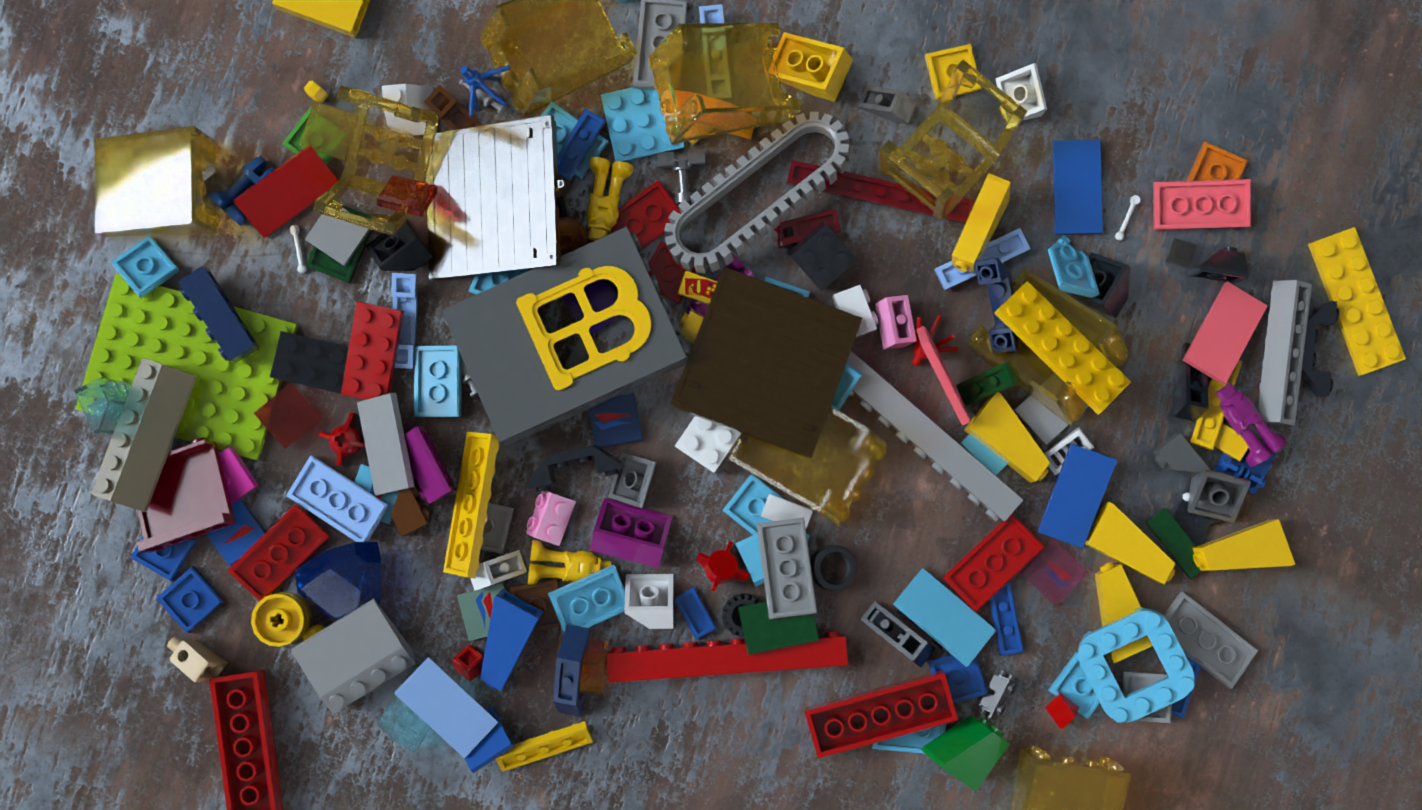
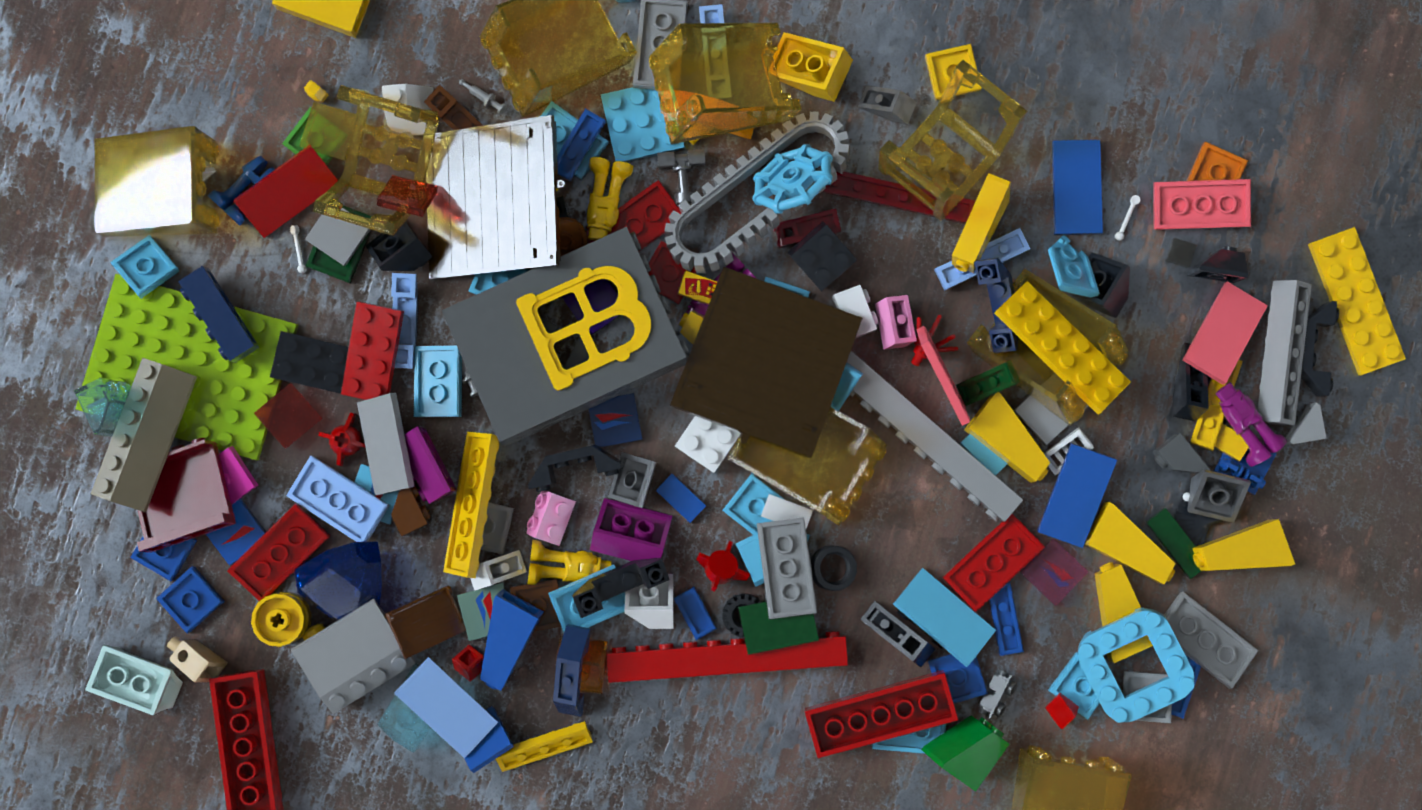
blue plant [460,65,511,117] -> none
white slope [996,63,1047,124] -> none
none -> light aqua slope [85,644,183,715]
none -> reddish brown piece [386,585,466,659]
none -> black slope [572,557,670,618]
none -> blue tile [656,474,706,523]
none -> medium azure plate [752,144,833,214]
none -> light grey slope [1285,403,1326,445]

